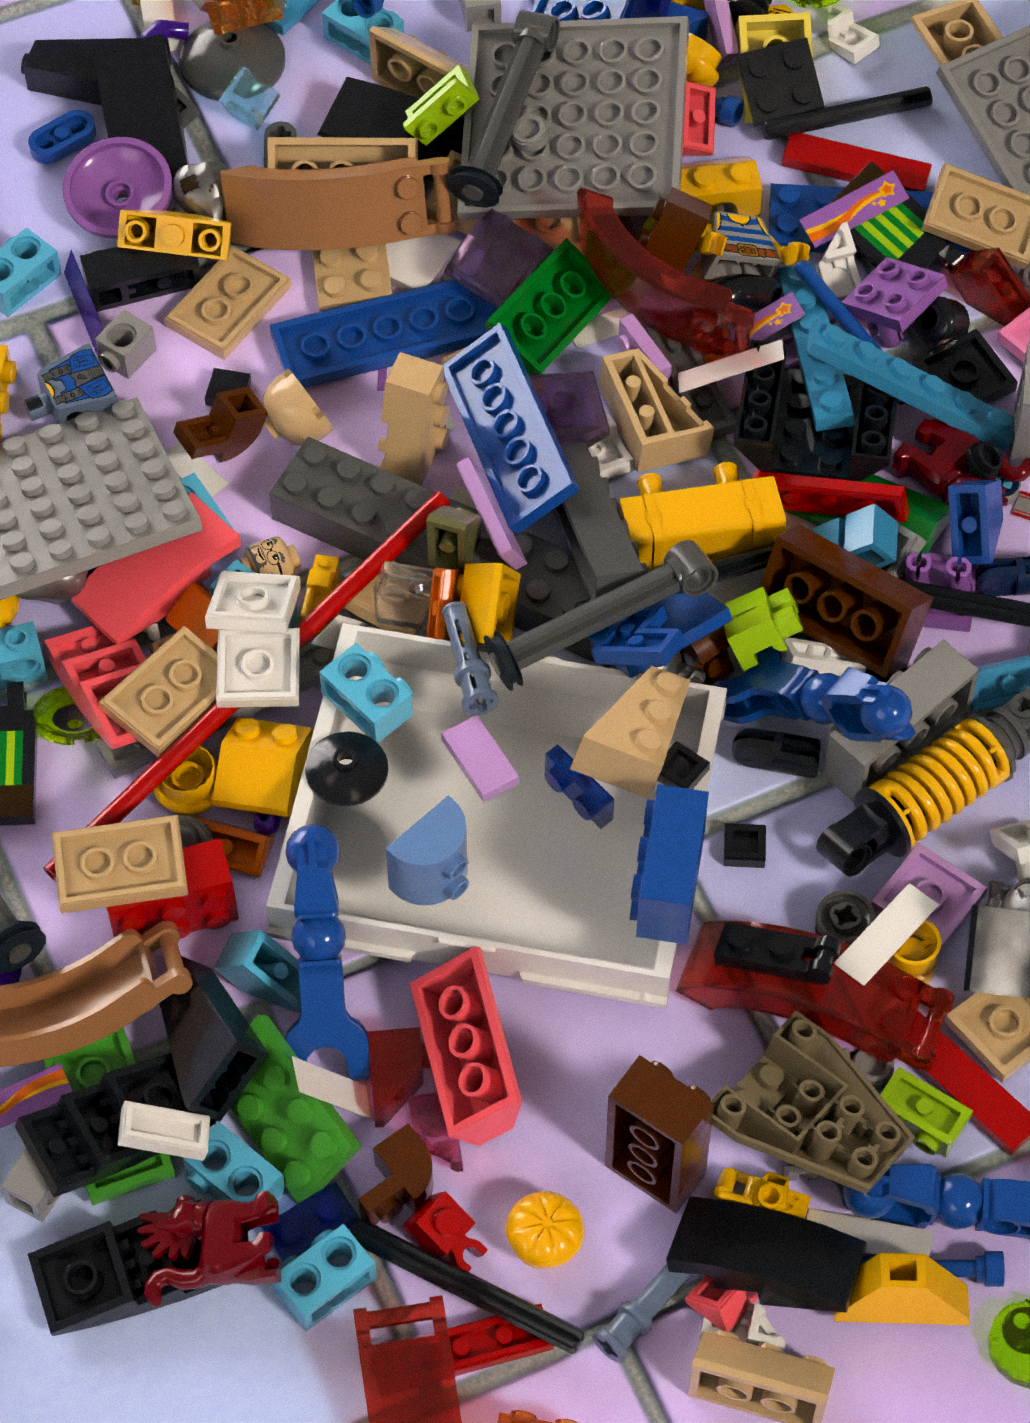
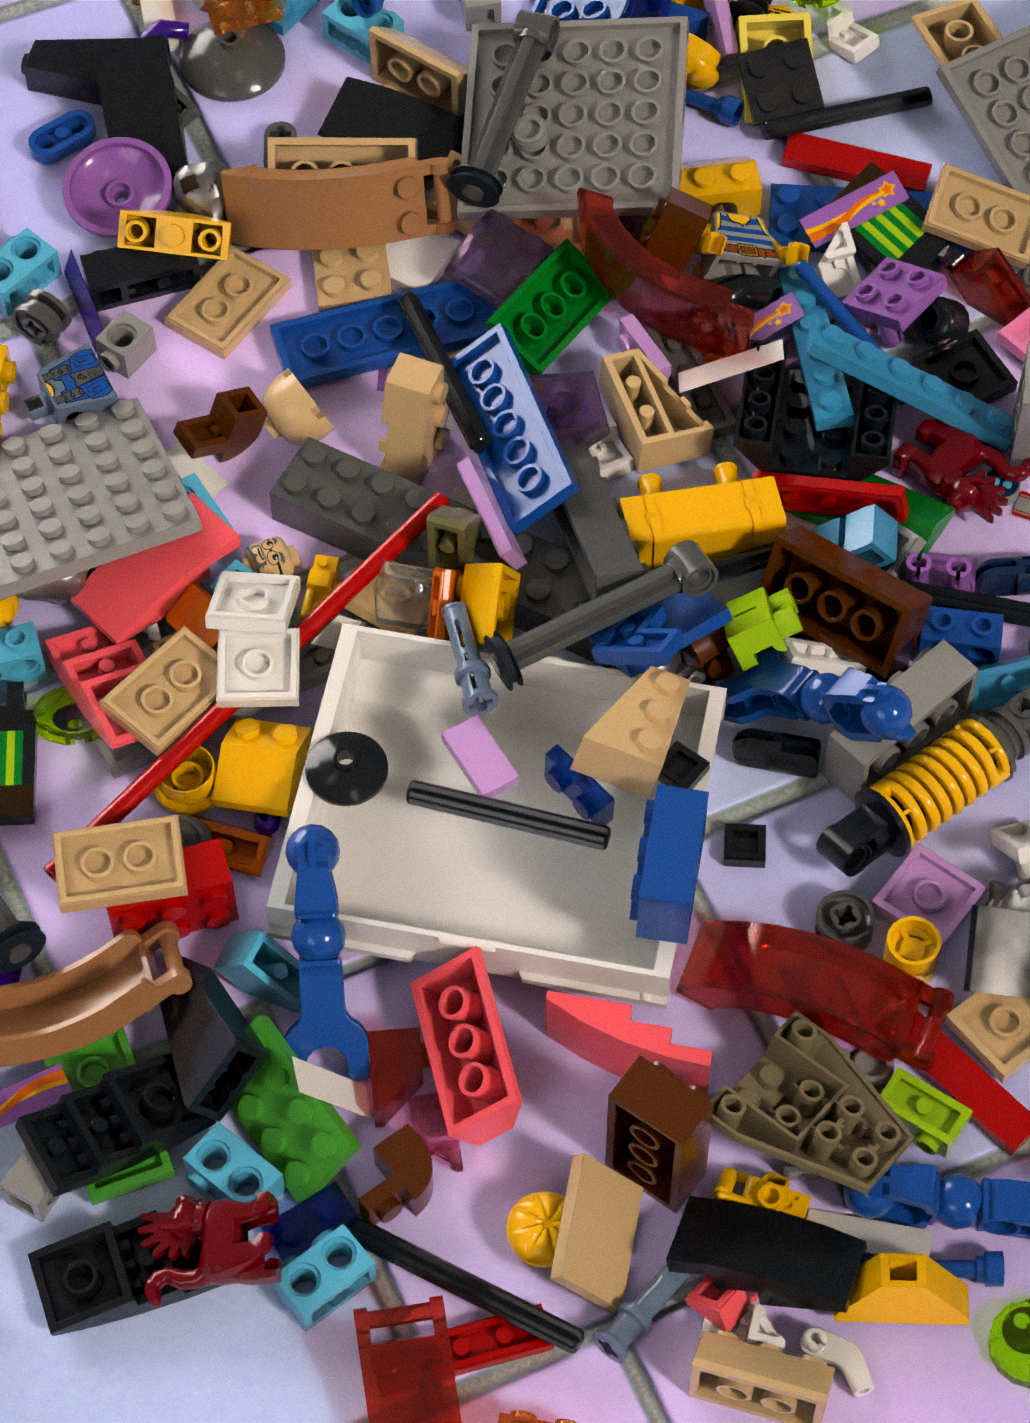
white tile [118,1101,210,1161] -> none
black tile [204,368,252,406] -> none
clear light blue panel [219,66,280,131] -> none
medium azure brick [319,643,413,743] -> none
medium blue brick [385,795,469,905] -> none
red brick [401,1191,488,1272] -> none
lime bracket [403,64,480,146] -> none
white sticker [573,305,636,347] -> none
coral slope [683,81,716,156] -> none
black plate [714,922,842,985] -> none
white sticker [834,883,939,986] -> none
blue slope [948,480,1003,565] -> none
black plate [966,442,1003,480] -> none
none -> dark grey wheel [11,288,72,347]
none -> black axle [397,291,491,454]
none -> black axle [406,780,611,850]
none -> coral slope [545,990,713,1094]
none -> tan tile [550,1153,643,1312]
none -> white arm [800,1327,875,1397]
none -> blue brick [917,606,1004,667]

